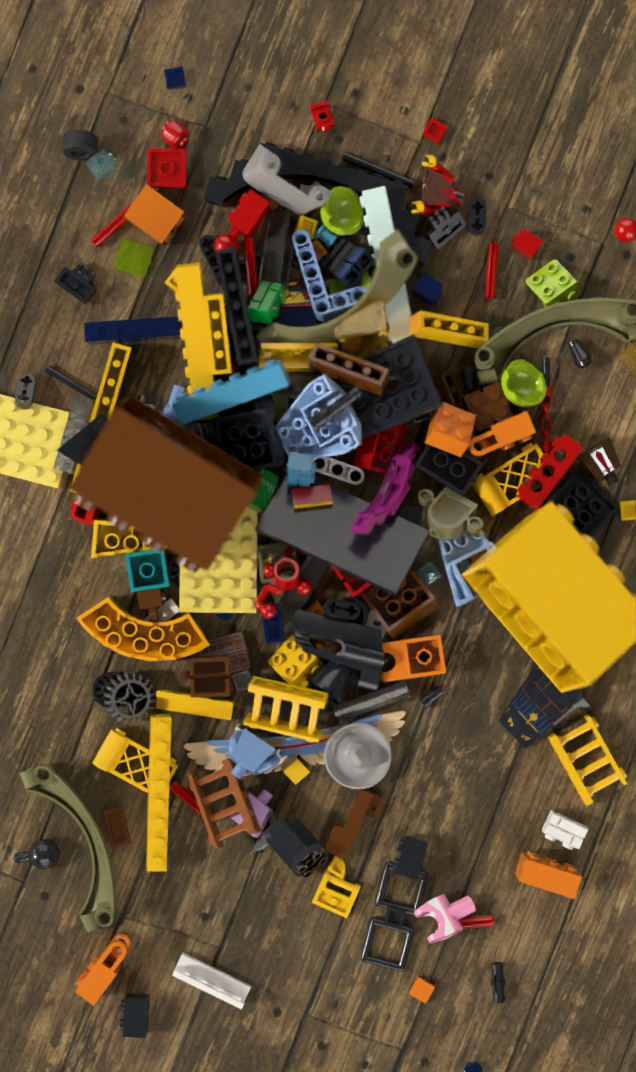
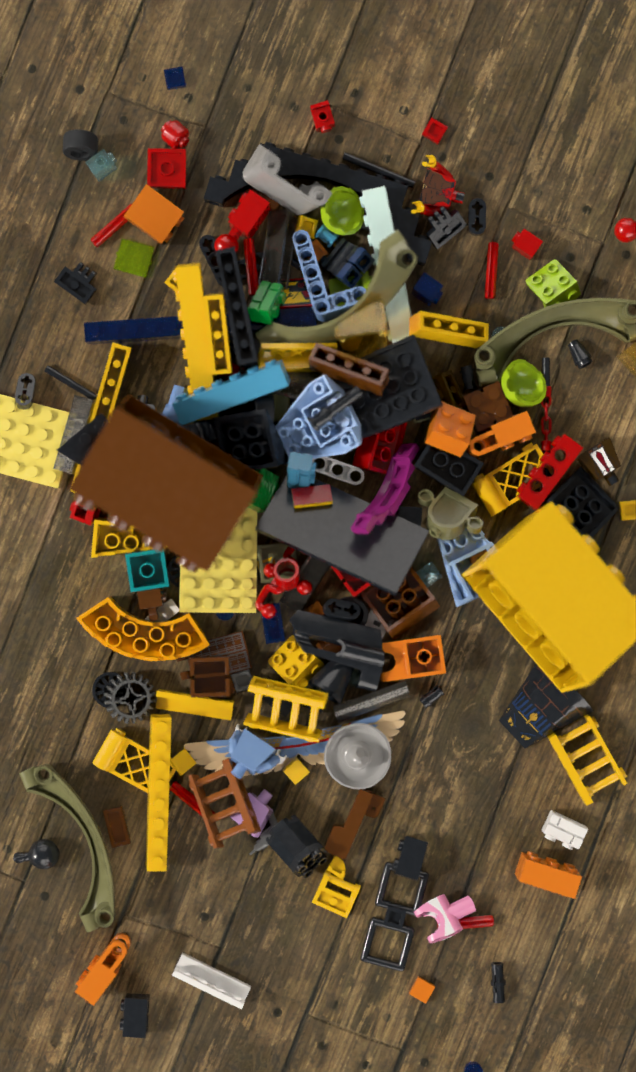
none -> yellow tile [170,748,196,776]

